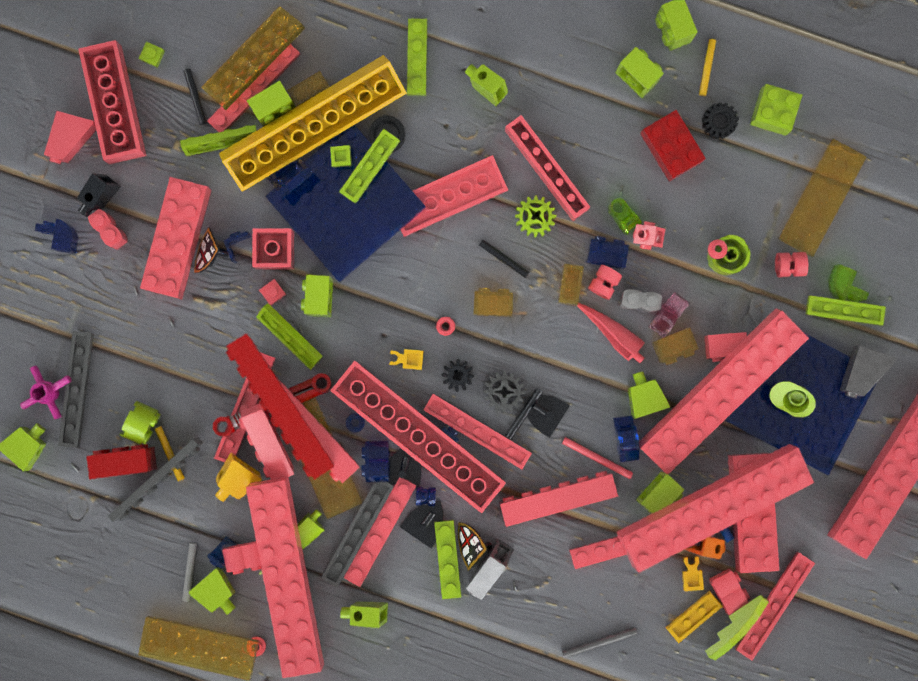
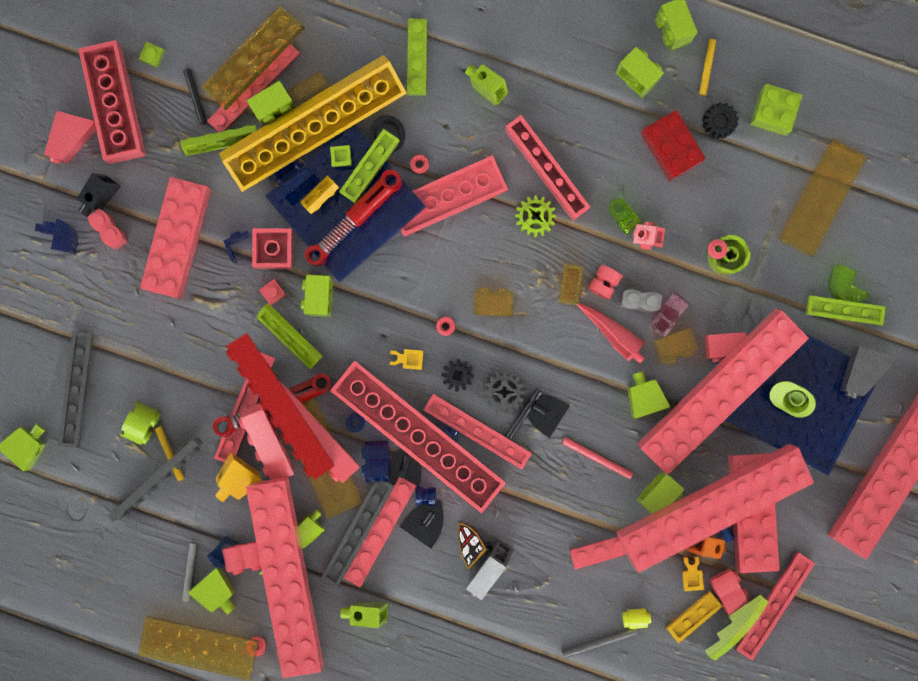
dark pink bar [20,365,72,420] -> none
red brick [86,444,157,480] -> none
shield [194,227,230,273] -> none
lime plate [434,520,461,599] -> none
black bar [479,240,530,278] -> none
coral brick [500,471,618,527] -> none
clear blue brick [586,236,629,269] -> none
clear blue brick [613,416,640,462] -> none
coral wheel [775,252,808,278] -> none
none -> yellow plate [300,175,339,214]
none -> red piece [305,170,402,267]
none -> coral plate [410,154,429,174]
none -> neon yellow brick [622,608,651,629]

